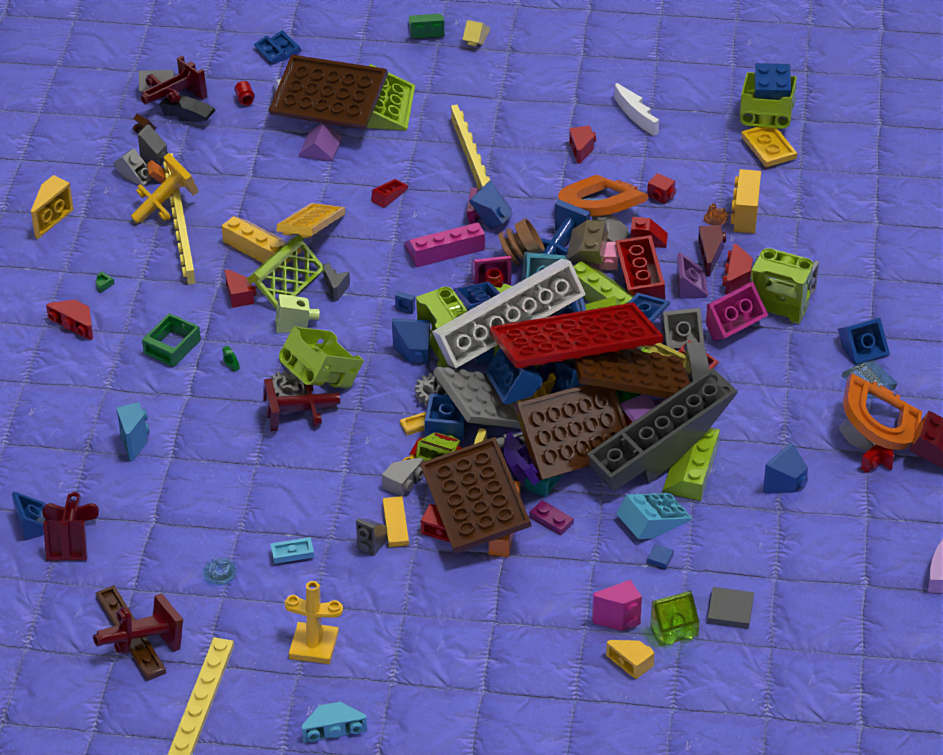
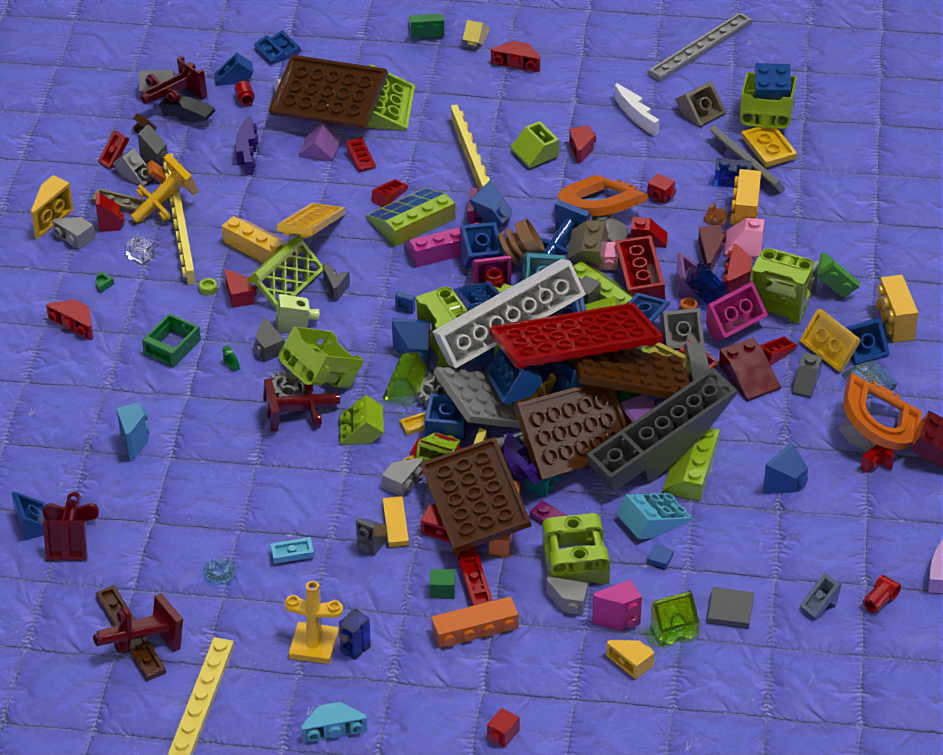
none -> light grey slope [52,217,95,249]
none -> dark tan tile [91,188,146,214]
none -> red slope [96,192,125,232]
none -> red slope [98,130,129,169]
none -> clear brick [125,234,155,266]
none -> lime tile [199,278,218,295]
none -> blue slope [214,52,253,86]
none -> dark purple slope [235,116,259,176]
none -> dark grey slope [254,318,285,362]
none -> clear blue brick [338,609,371,660]
none -> lime slope [339,395,384,445]
none -> red slope [346,137,376,172]
none -> lime slope [366,188,456,247]
none -> clear neon green slope [383,352,428,400]
none -> green panel [429,569,456,599]
none -> orange brick [431,596,519,648]
none -> red plate [456,546,493,606]
none -> blue slope [460,222,504,268]
none -> red brick [487,708,520,747]
none -> red slope [491,41,541,72]
none -> lime slope [510,121,559,168]
none -> lime piece [542,513,610,585]
none -> light grey slope [547,576,588,615]
none -> dark grey slope [580,275,601,304]
none -> light grey tile [648,12,752,82]
none -> dark tan slope [675,81,726,127]
none -> orange tile [679,297,698,310]
none -> clear blue brick [685,262,727,304]
none -> light grey tile [710,125,785,193]
none -> clear blue brick [714,158,752,188]
none -> dark red slope [719,337,781,402]
none -> bright pink slope [724,218,765,260]
none -> red slope [760,336,797,365]
none -> dark grey slope [792,352,822,399]
none -> yellow plate [799,309,861,372]
none -> sand blue slope [800,573,841,619]
none -> bright green bracket [818,252,860,298]
none -> red piece [863,574,901,613]
none -> yellow brick [875,275,918,343]

